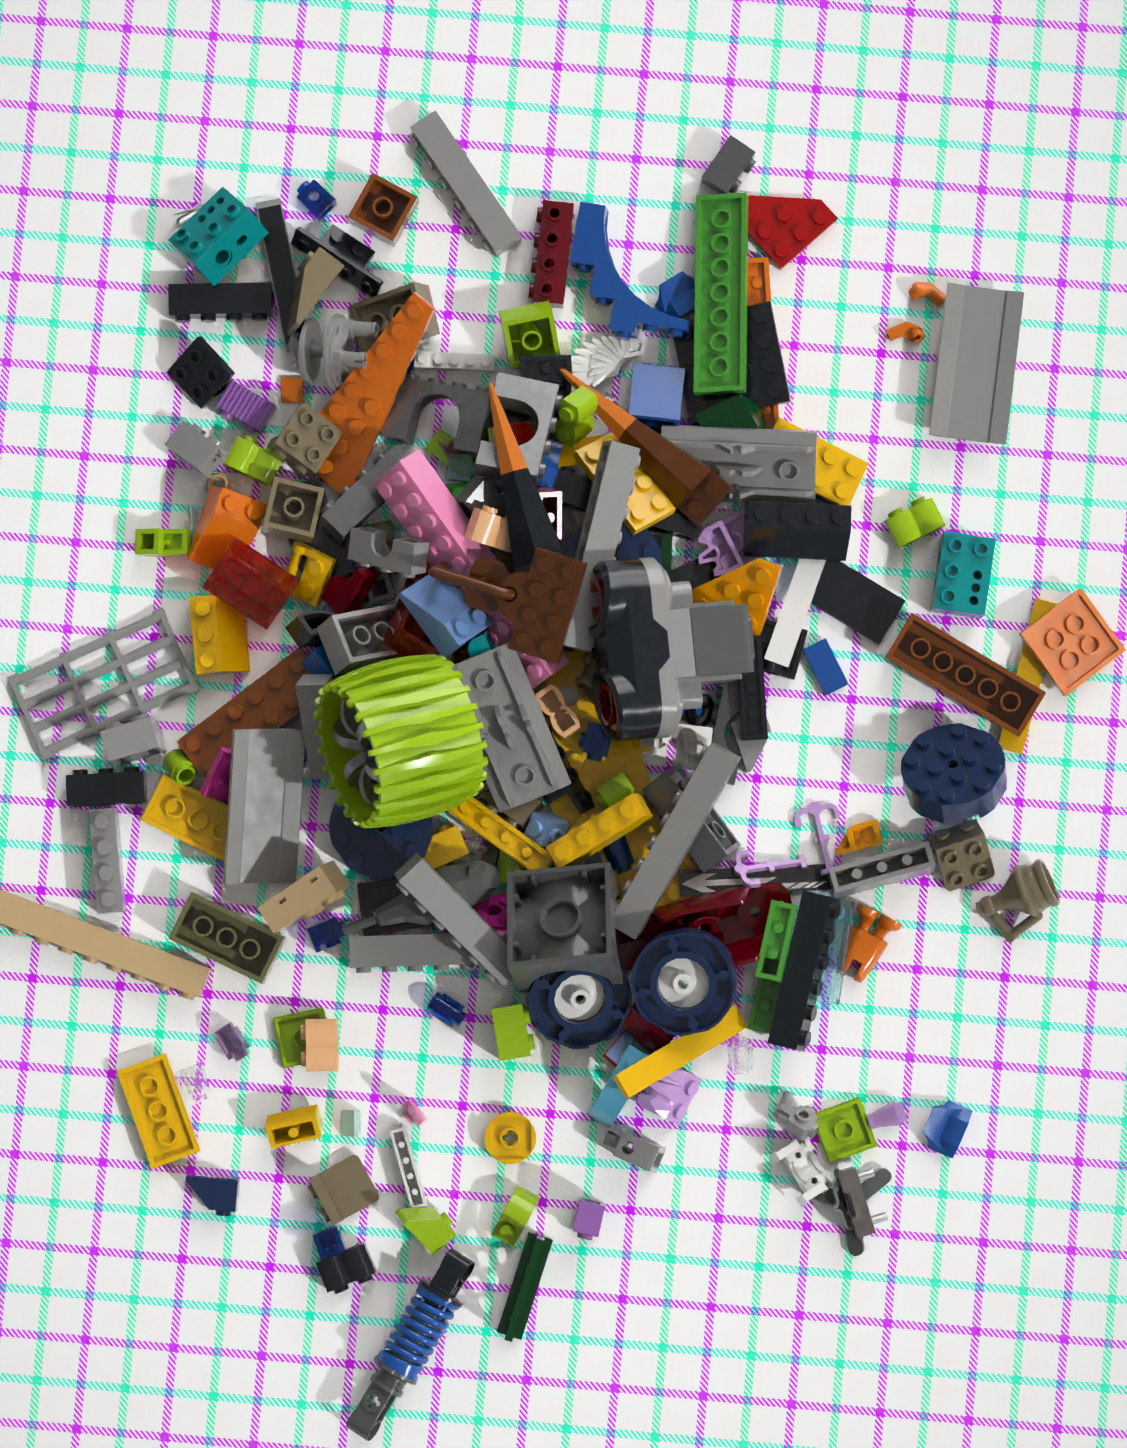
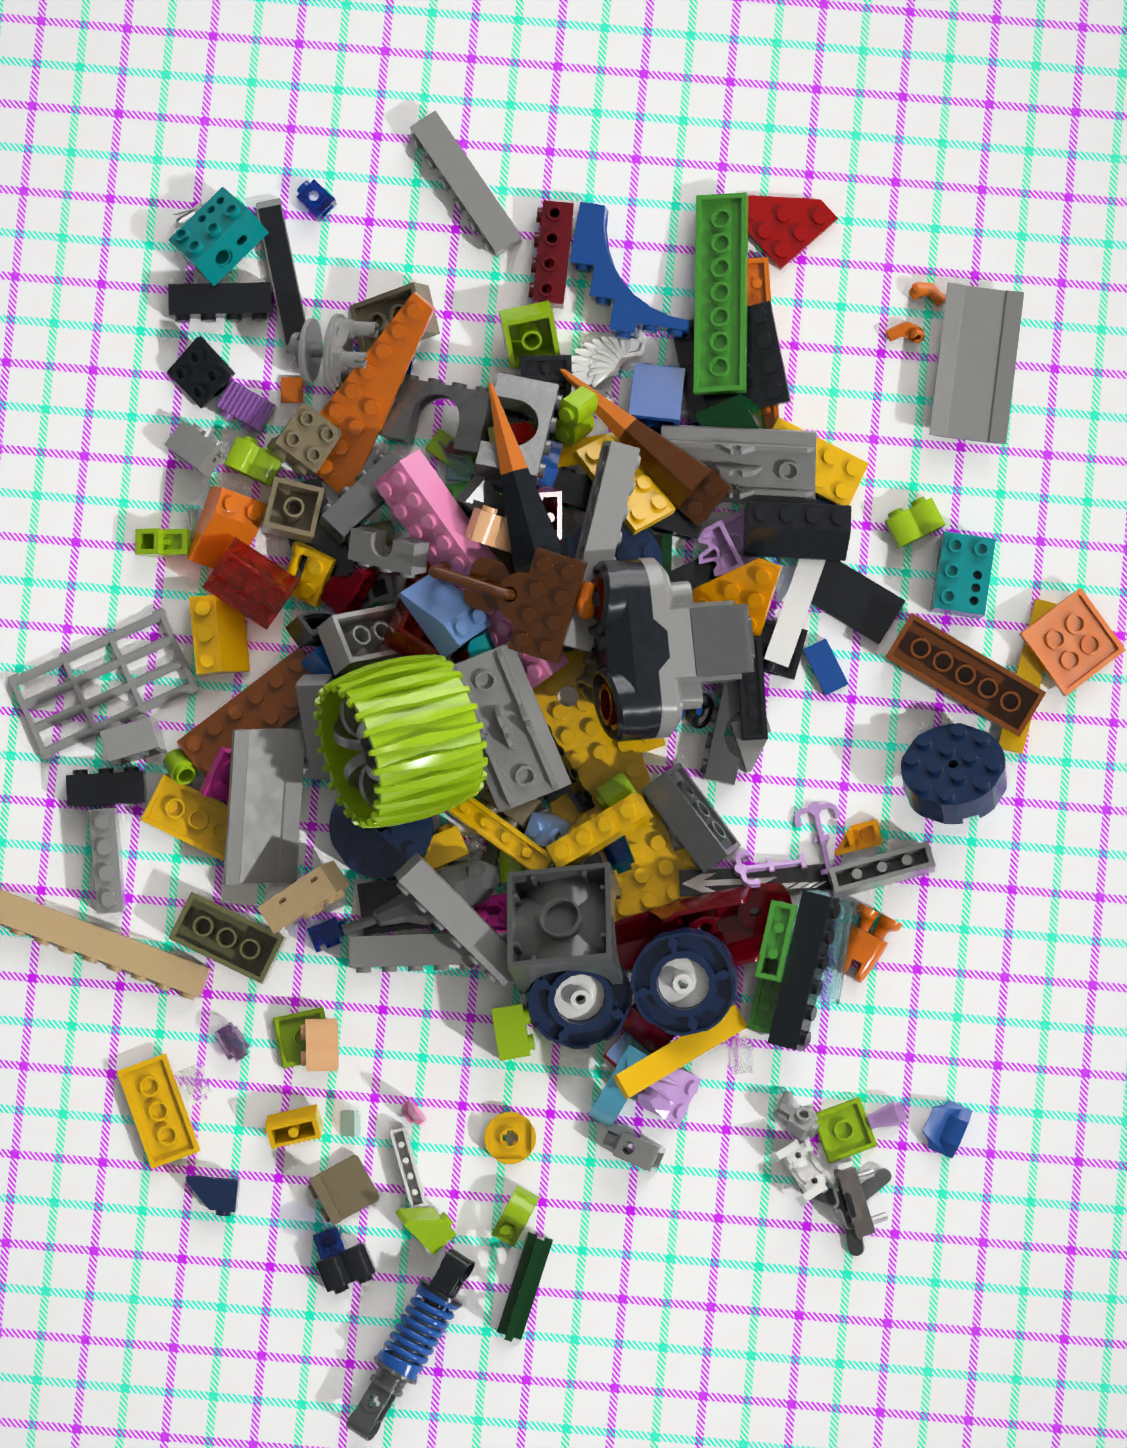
tan plate [206,473,232,492] -> none
dark tan slope [287,247,344,337] -> none
black bracket [291,224,384,297] -> none
dark orange brick [348,172,419,247] -> none
white piece [414,351,495,373] -> none
clear blue brick [427,992,467,1028] -> none
light nougat brick [535,684,580,739] -> none
medium lavender brick [573,1198,605,1240] -> none
clear blue brick [578,722,611,762] -> none
light grey brick [615,742,741,940] -> none
white piece [641,723,713,754] -> none
blue slope [655,271,695,319] -> none
dark grey brick [701,135,757,194] -> none
dark tan bracket [927,819,995,891] -> none
dark tan piece [975,859,1060,943] -> none
none -> orange arm [576,581,596,620]

